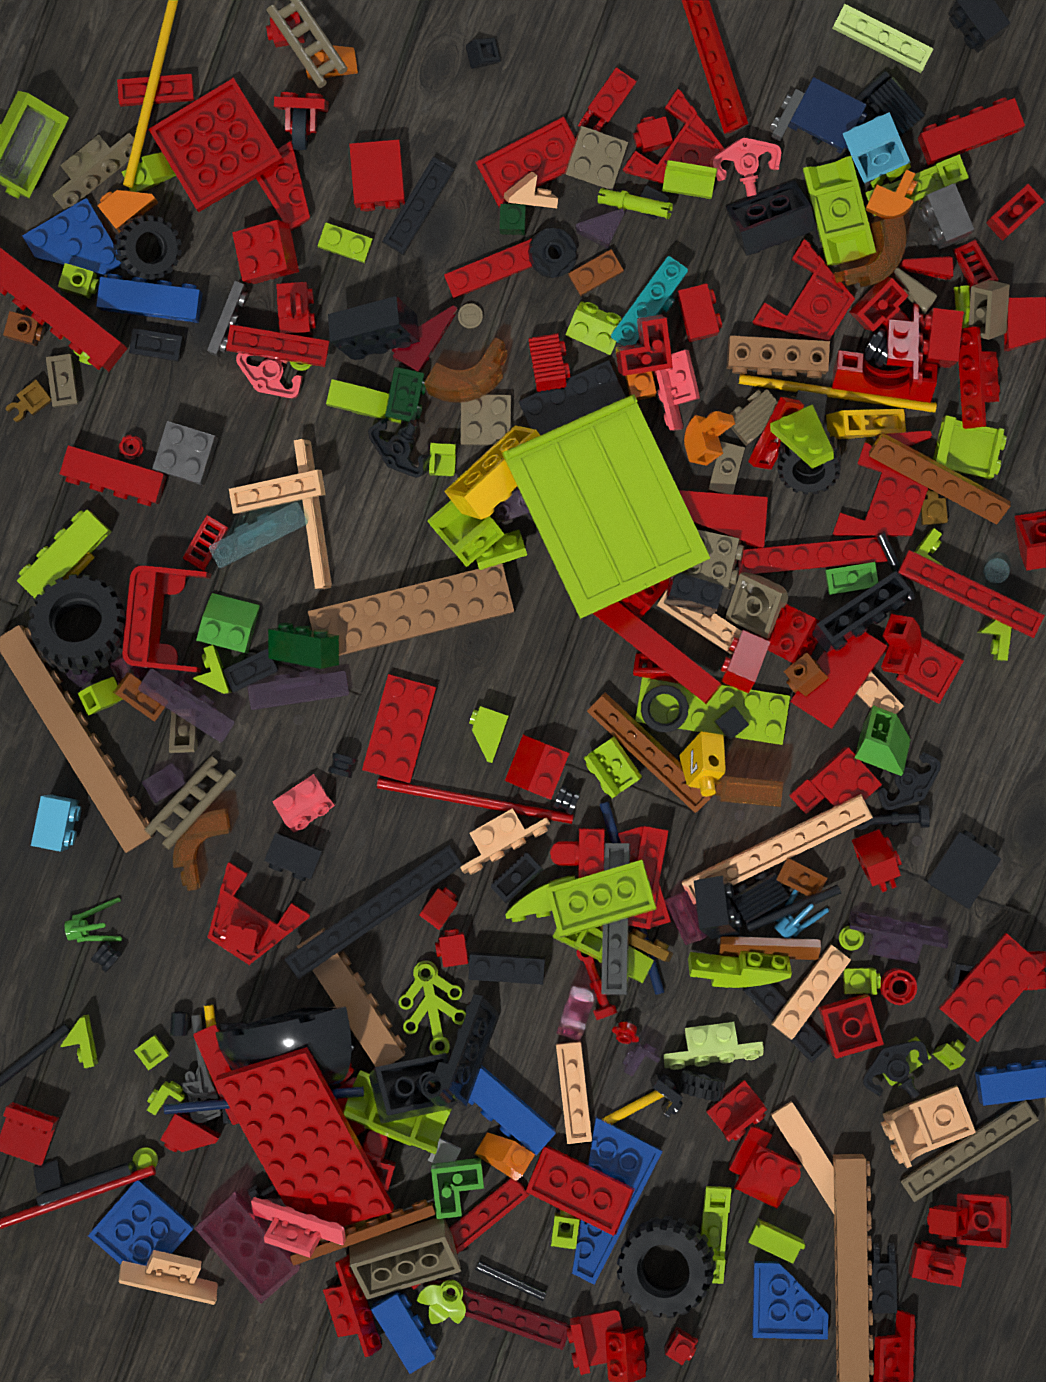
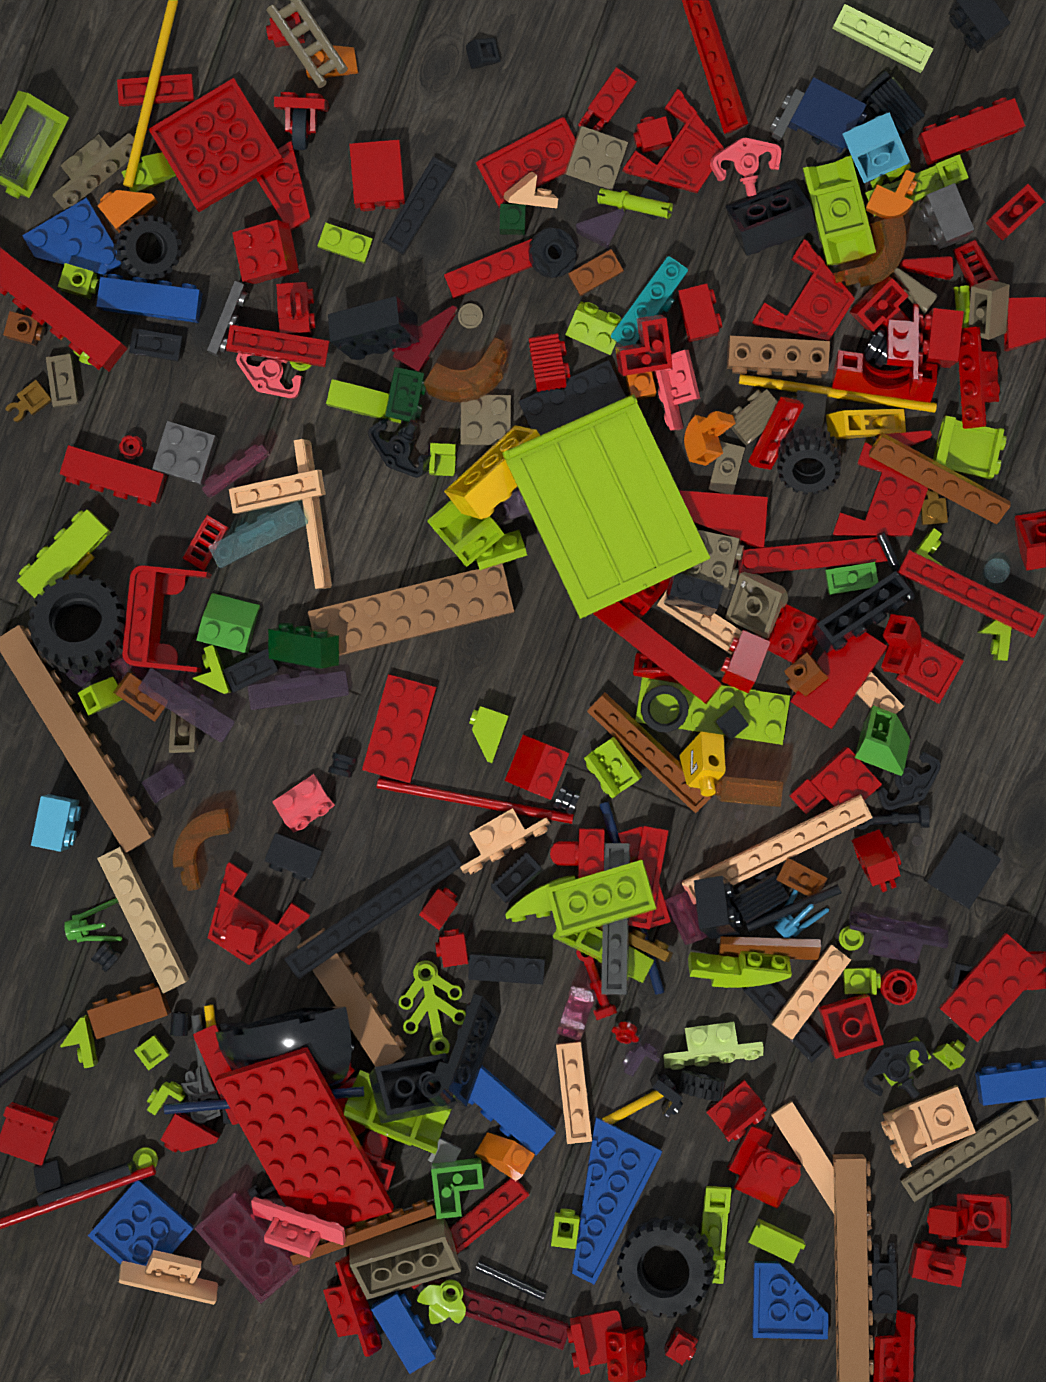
dark tan bar [144,756,236,850] -> none
red plate [525,1145,635,1236] -> none
lime panel [662,160,717,199] -> none
lime wing [770,405,834,468] -> none
none -> dark orange brick [87,982,171,1039]
none -> tan brick [97,847,189,993]
none -> clear pink plate [202,445,270,498]

